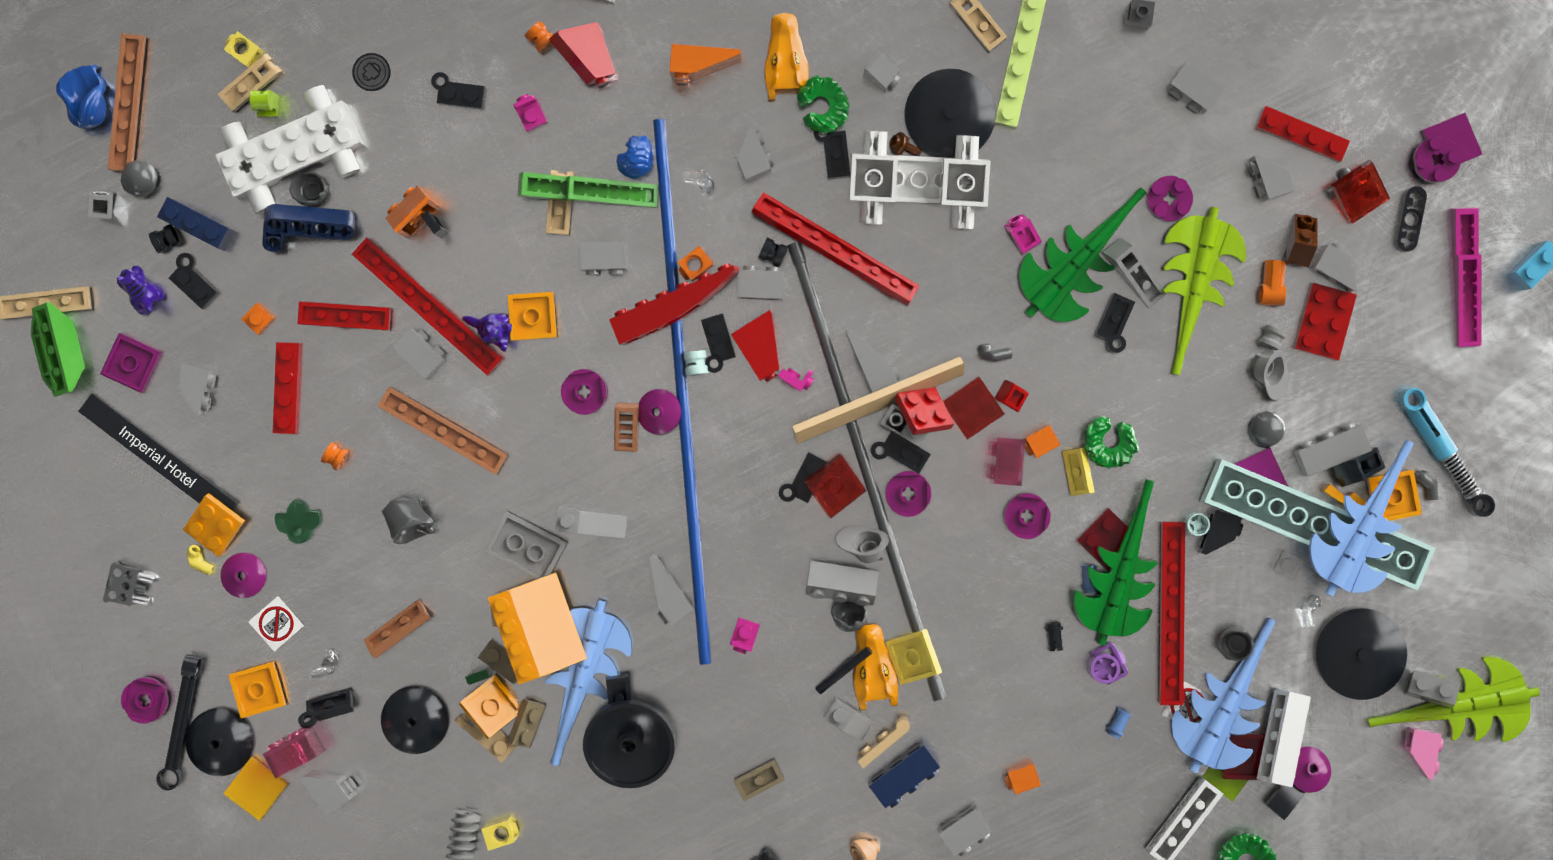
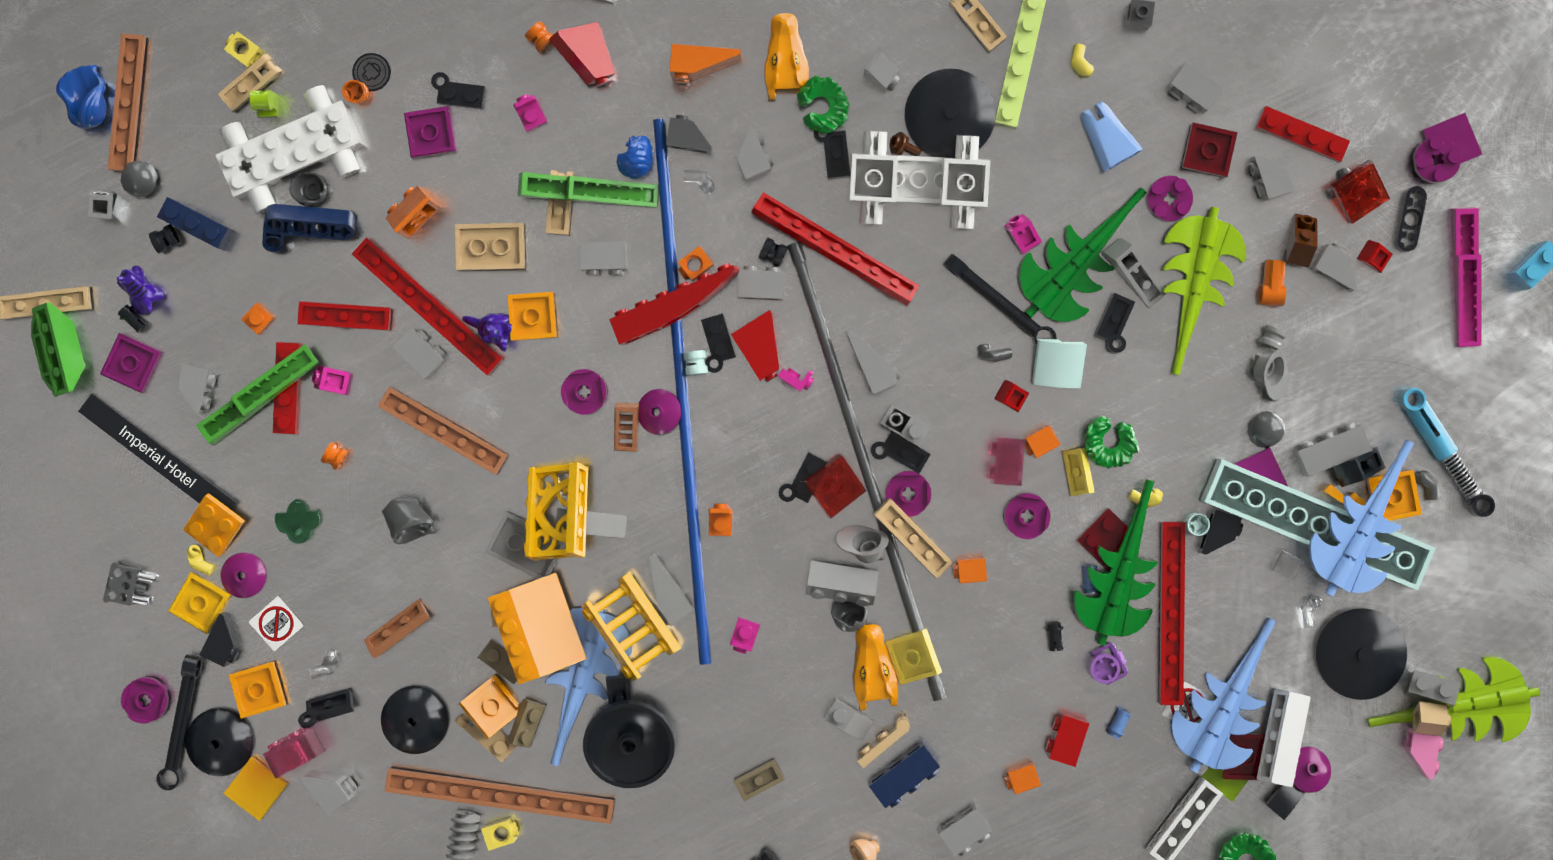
black hinge [169,253,219,310] -> none
black tile [421,211,447,238] -> none
dark green tile [465,667,492,685] -> none
tan tile [792,357,964,444] -> none
black bar [815,646,872,694] -> none
plate [894,387,954,435] -> none
clear red plate [943,376,1005,440] -> none
dark grey hair [1218,627,1254,661] -> none
red plate [1293,283,1357,361] -> none
none -> black pin [118,304,148,333]
none -> yellow tile [168,572,231,634]
none -> bright green slope [196,344,319,446]
none -> black slope [199,612,239,667]
none -> dark pink bracket [312,366,350,395]
none -> orange wheel [342,80,369,104]
none -> nougat plate [384,768,614,824]
none -> magenta tile [404,106,457,159]
none -> tan plate [455,223,525,271]
none -> yellow fence [524,462,588,561]
none -> yellow fence [581,572,681,681]
none -> dark grey slope [666,115,713,155]
none -> orange bracket [709,504,732,536]
none -> tan plate [873,498,953,579]
none -> black piece [943,254,1057,347]
none -> orange brick [953,557,987,584]
none -> light aqua slope [1032,339,1087,388]
none -> red brick [1045,713,1090,767]
none -> light yellow arm [1071,44,1094,77]
none -> light blue piece [1082,101,1143,172]
none -> light yellow arm [1128,489,1163,508]
none -> dark red plate [1182,122,1238,178]
none -> red slope [1357,240,1393,273]
none -> tan brick [1412,702,1451,736]

